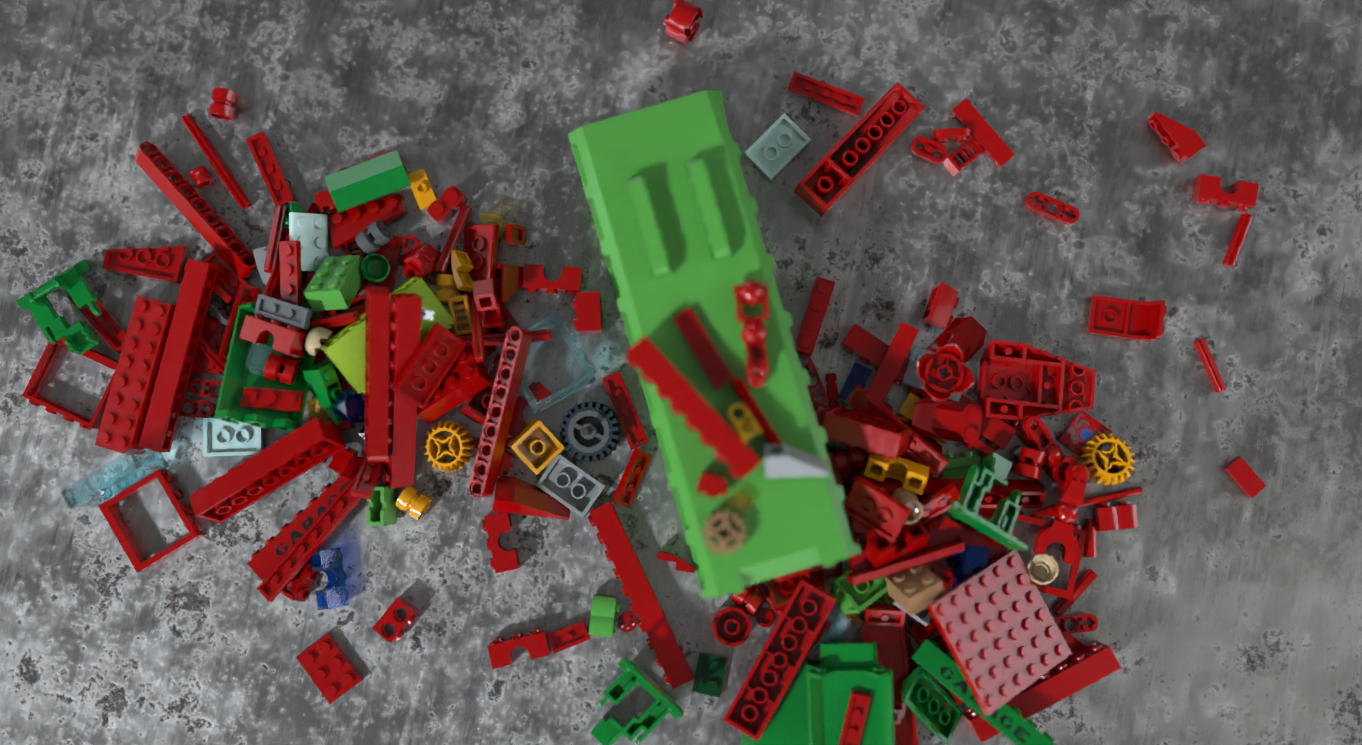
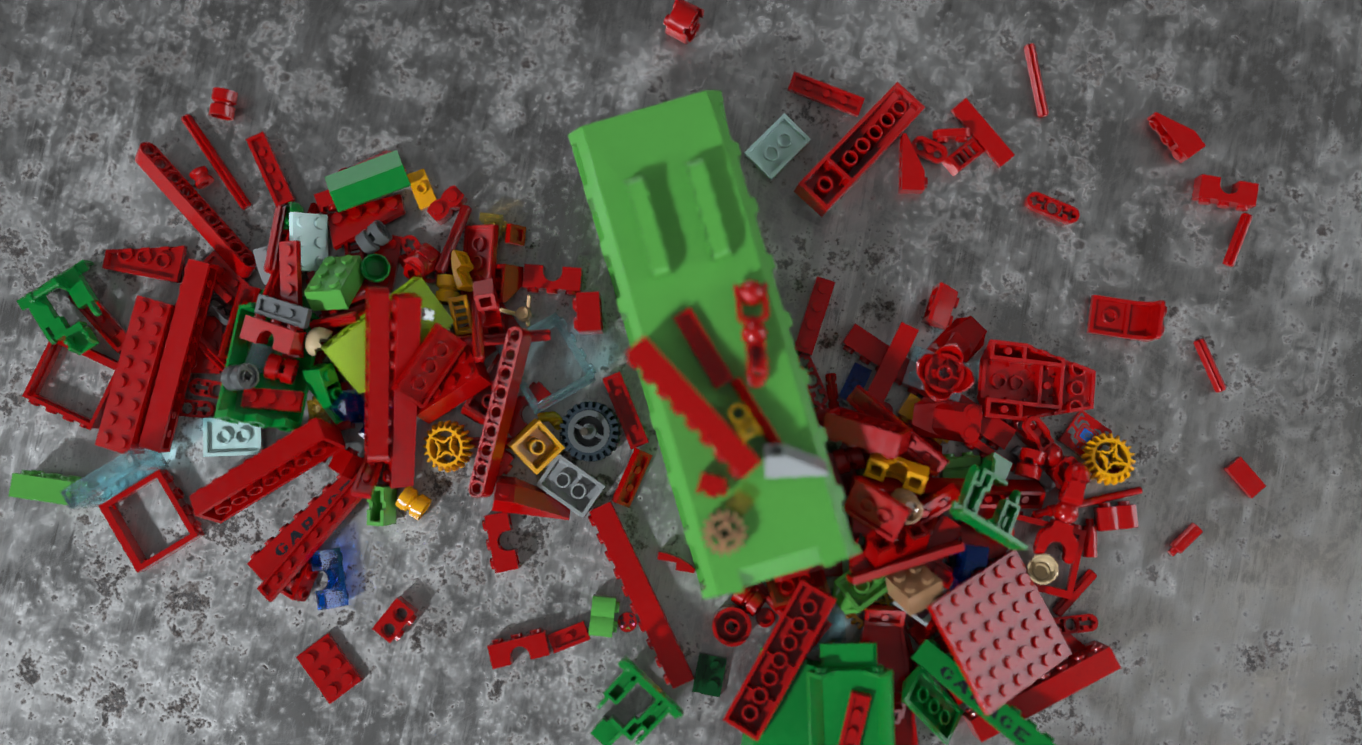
none -> bright green brick [8,469,89,505]
none -> dark grey wheel [221,363,259,391]
none -> light nougat plant [499,295,532,327]
none -> yellow arm [537,411,564,430]
none -> red slope [899,133,928,194]
none -> red axle [1024,43,1049,117]
none -> red cylinder [1167,522,1203,557]

